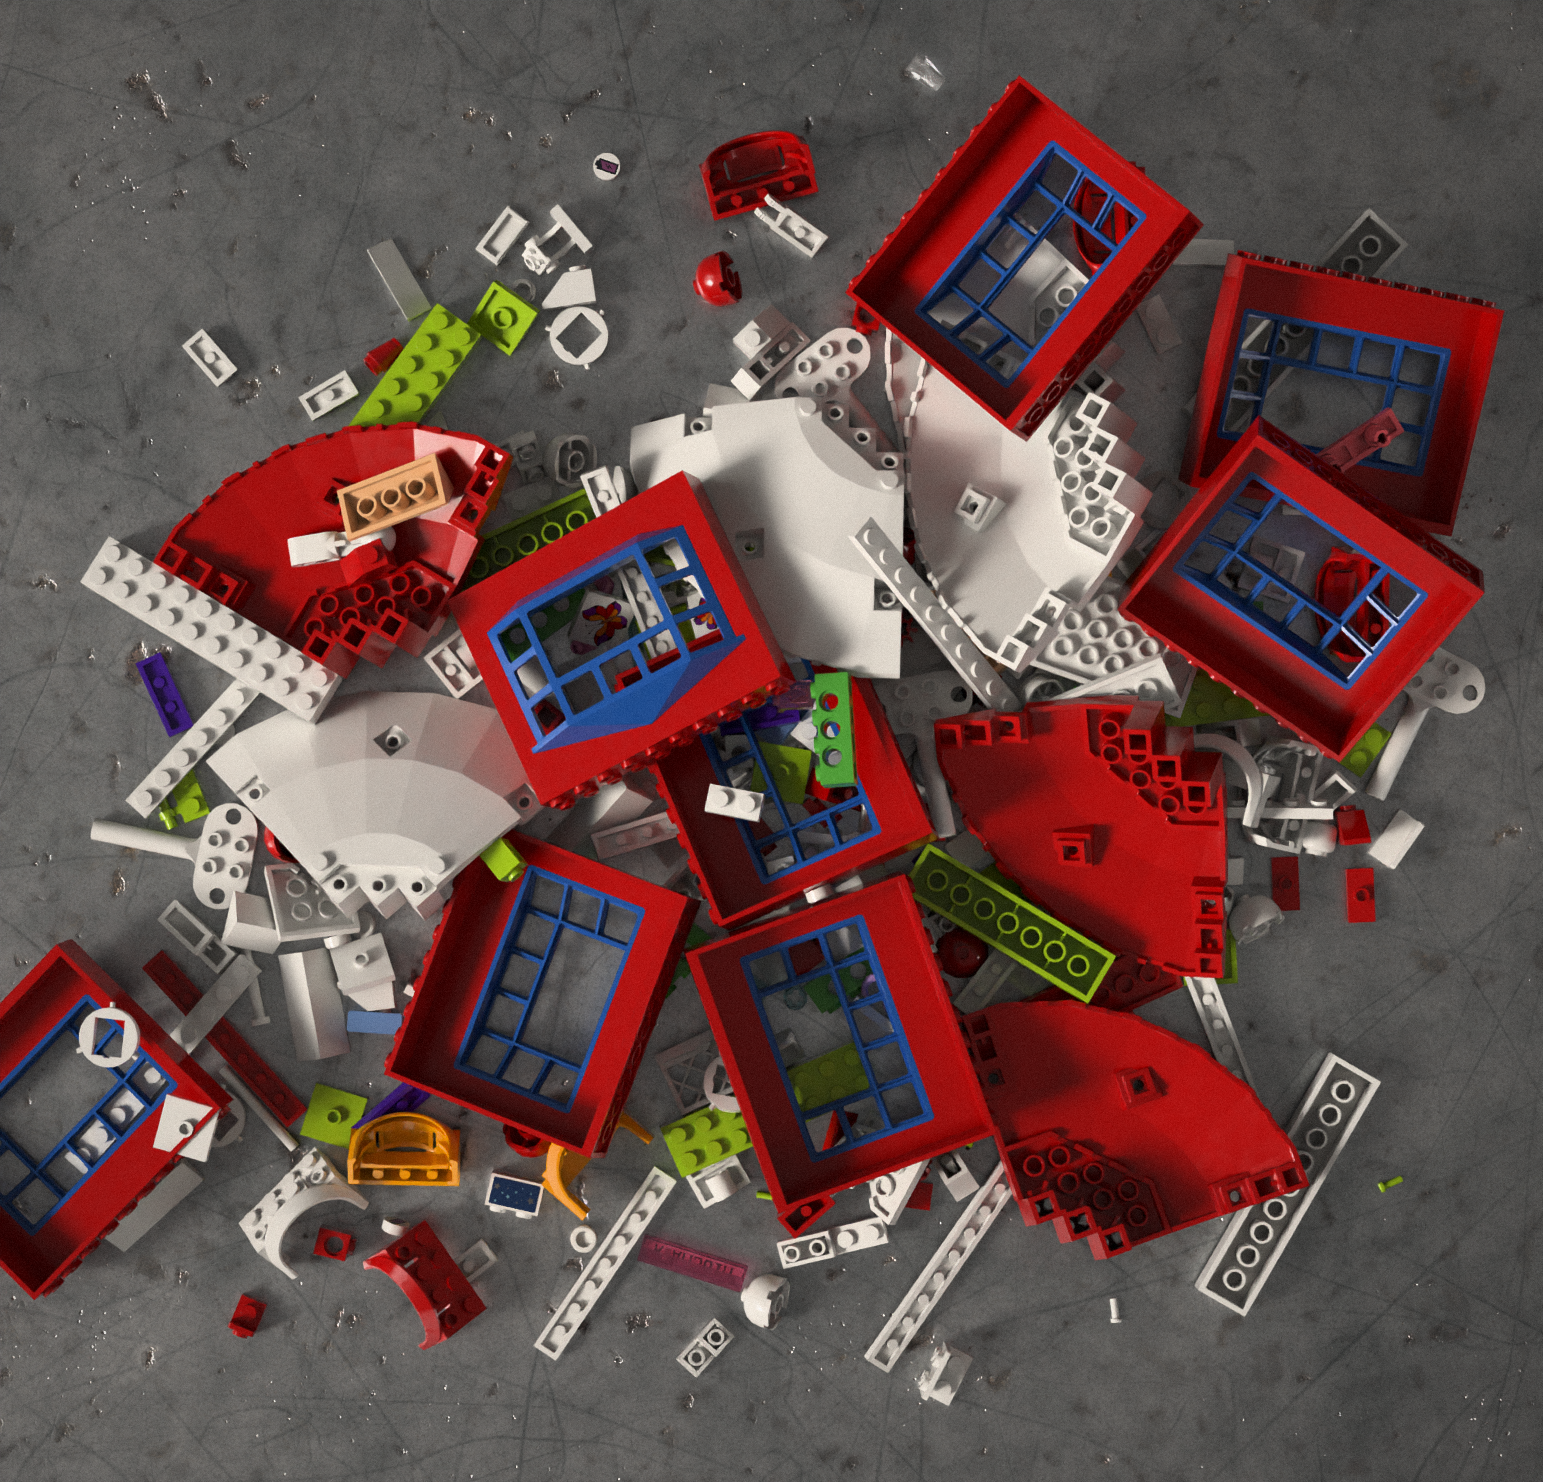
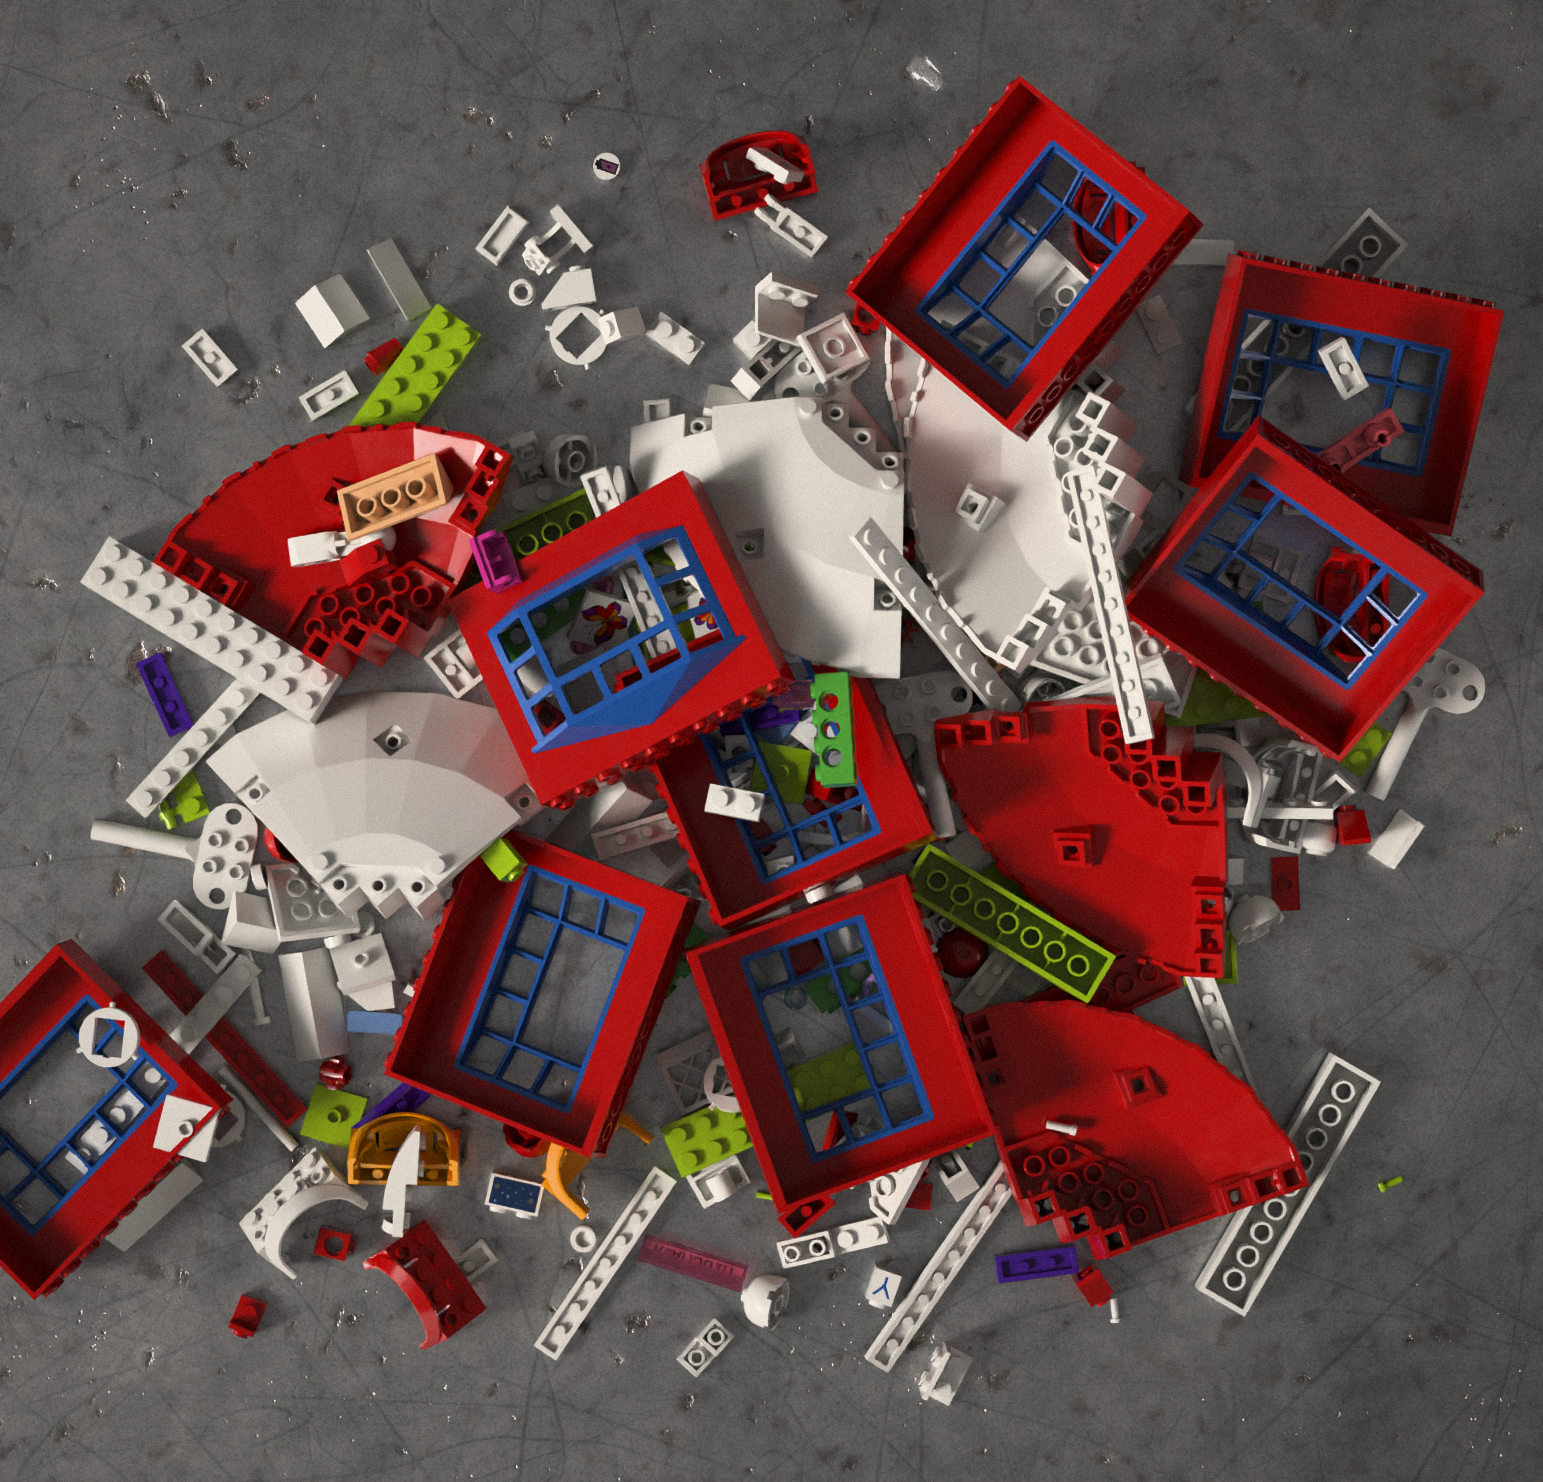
lime plate [467,279,540,356] -> none
red cylinder [693,250,742,307] -> none
red plate [1345,868,1376,923] -> none
none -> white tile [250,863,268,892]
none -> white slope [295,274,370,349]
none -> red gear [319,1056,352,1090]
none -> white slope [383,1125,426,1237]
none -> dark pink hinge [469,530,523,594]
none -> white brick [598,306,646,344]
none -> white tile [643,399,672,423]
none -> white plate [645,312,705,366]
none -> white plate [746,147,804,184]
none -> white bracket [755,272,819,347]
none -> white tile [797,313,870,384]
none -> white brick [865,1264,902,1309]
none -> dark purple plate [995,1245,1079,1284]
none -> white piece [1046,1120,1077,1136]
none -> white plate [1067,465,1155,745]
none -> red slope [1072,1262,1114,1307]
none -> white plate [1318,337,1369,400]

